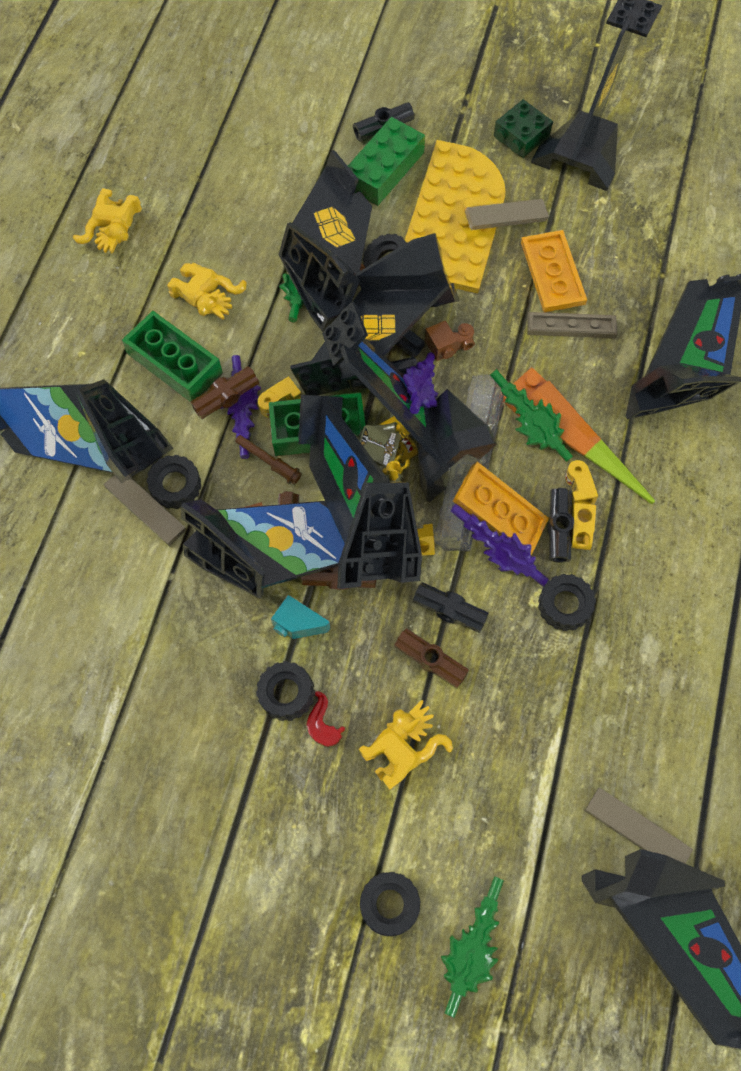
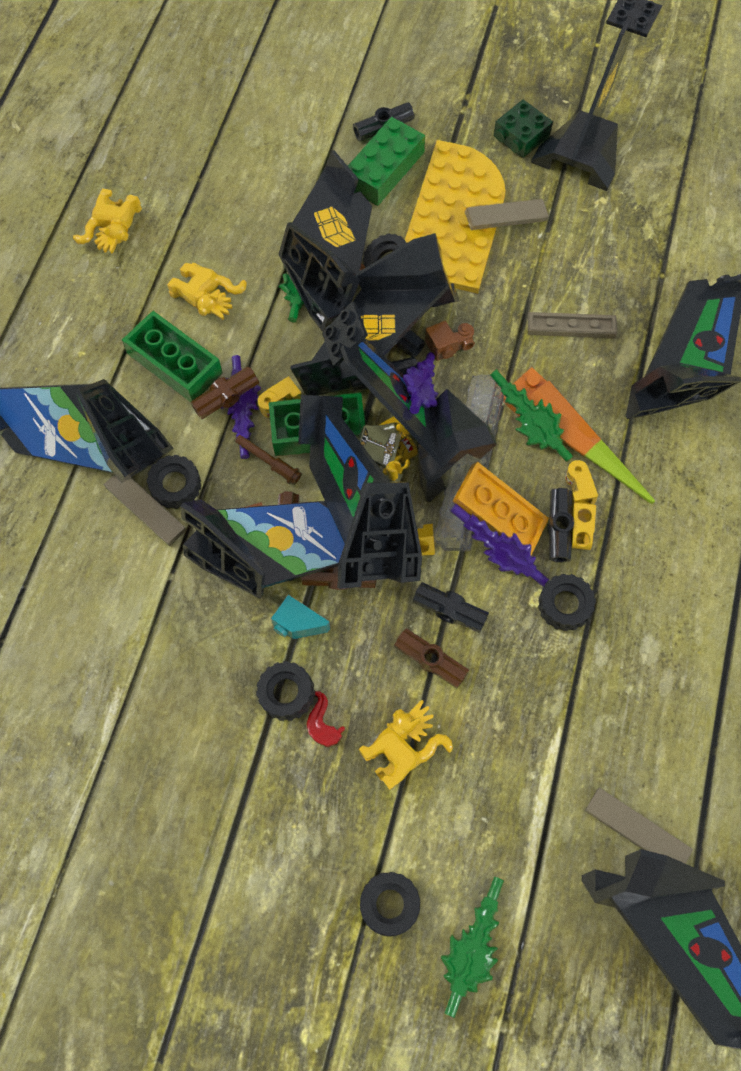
light orange plate [521,230,587,313] -> none

